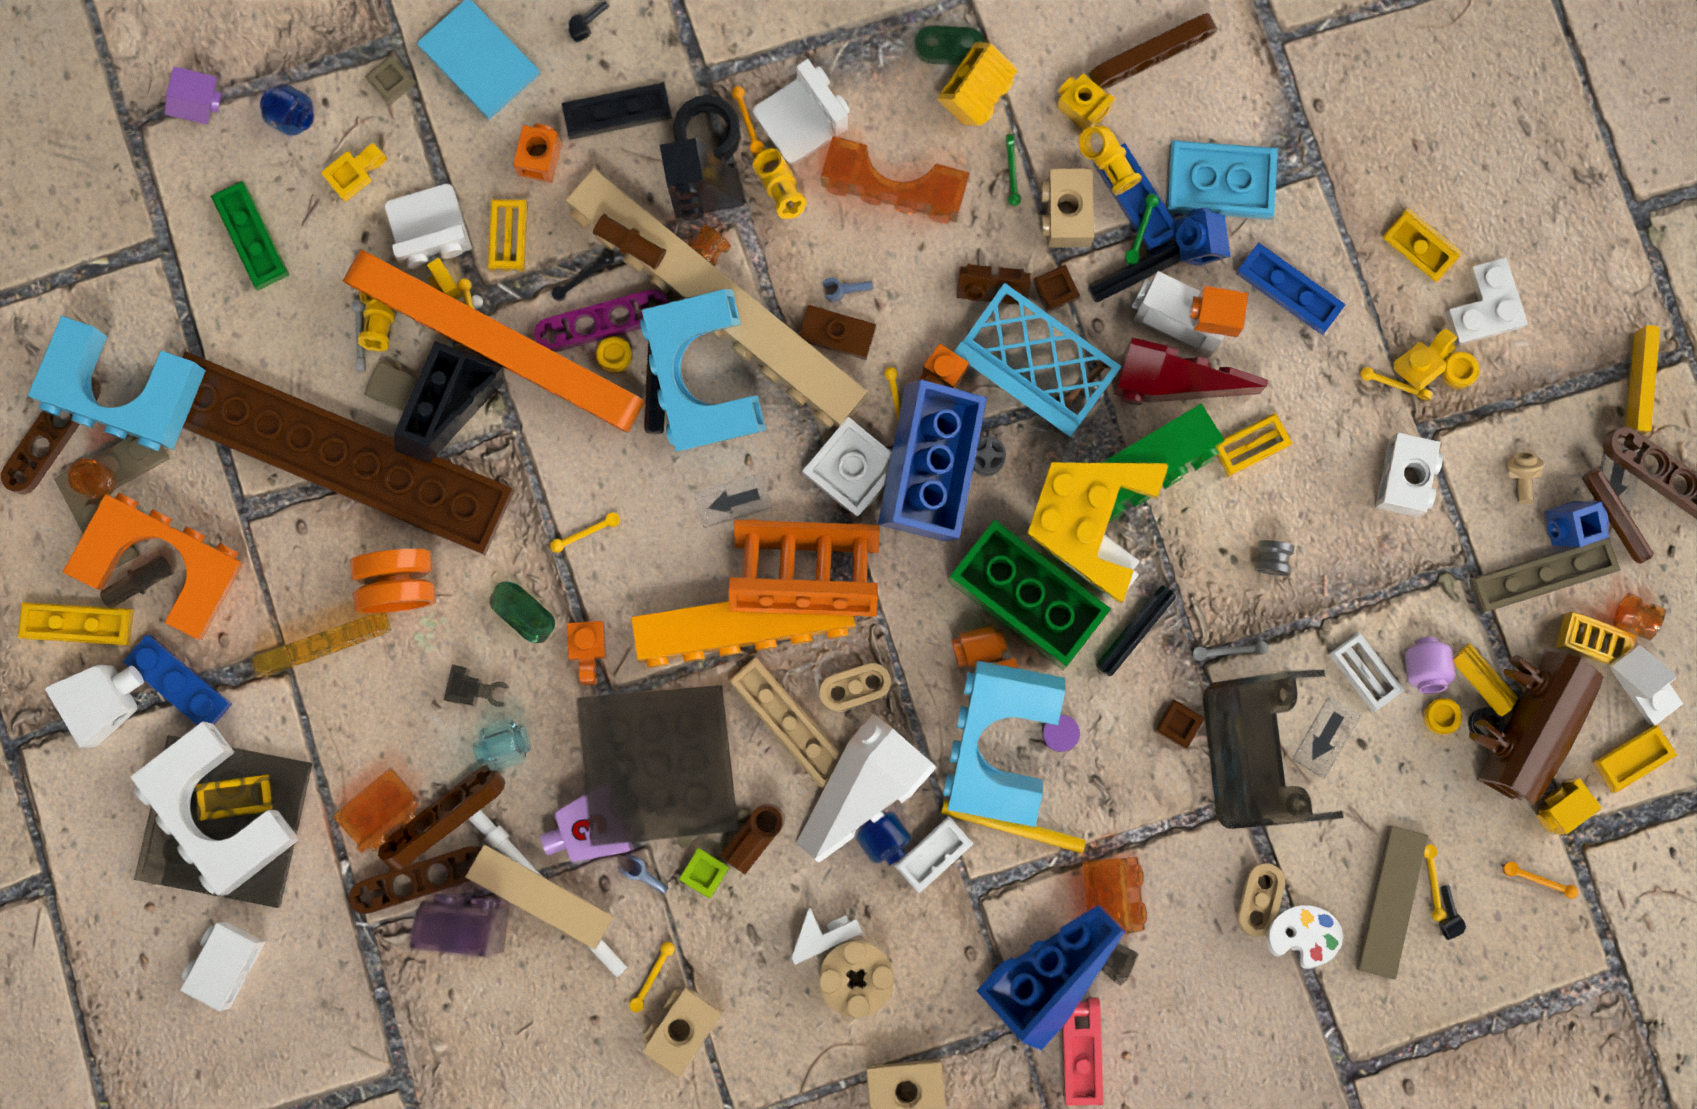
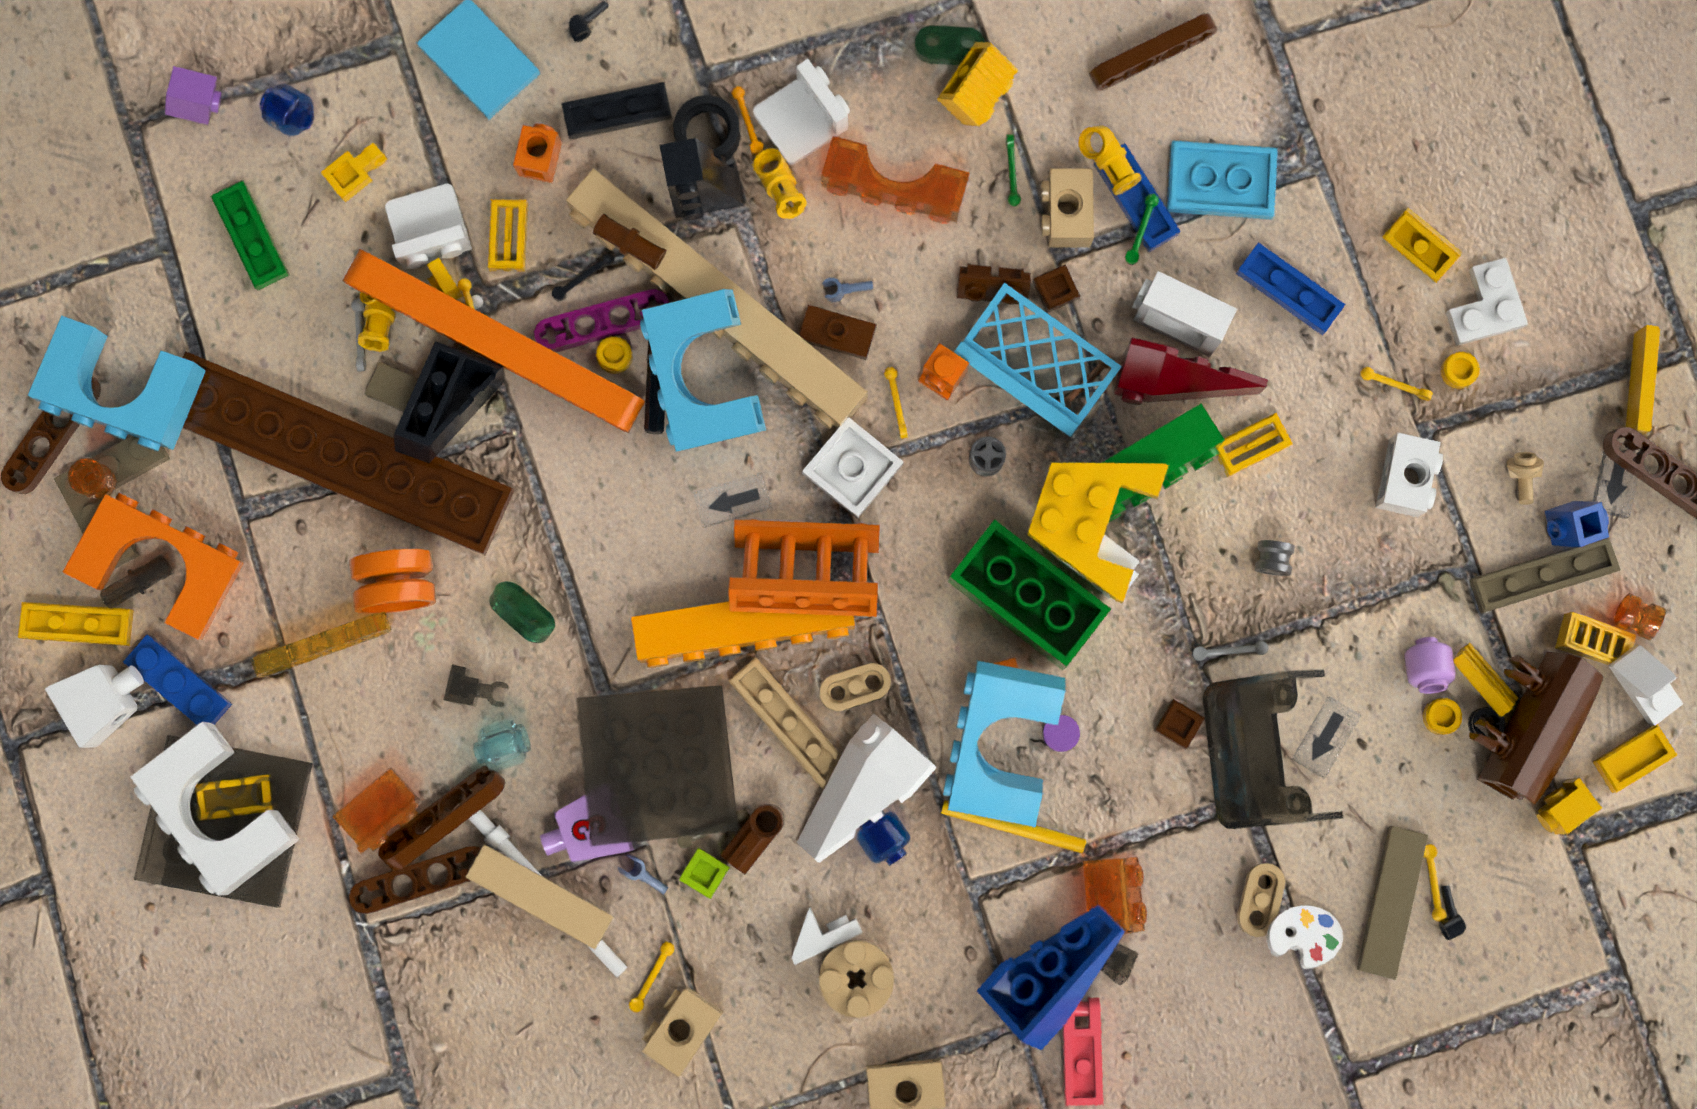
white brick [180,922,266,1011] -> none
dark tan tile [365,54,416,106] -> none
clear purple brick [409,893,510,957] -> none
yellow hinge [550,512,620,553] -> none
orange plate [567,621,606,686] -> none
clear orange wheel [687,224,731,267] -> none
blue brick [877,379,987,542] -> none
white plate [894,816,973,893] -> none
orange brick [951,625,1007,668] -> none
yellow brick [1057,73,1115,130] -> none
black axle [1088,241,1181,302] -> none
black axle [1096,585,1176,677] -> none
blue brick [1175,208,1231,266] -> none
orange brick [1189,286,1249,337] -> none
white tile [1328,632,1404,713] -> none
yellow plate [1394,328,1457,391] -> none
light orange hinge [1502,862,1578,899] -> none
reddish brown axle [1582,468,1654,564] -> none

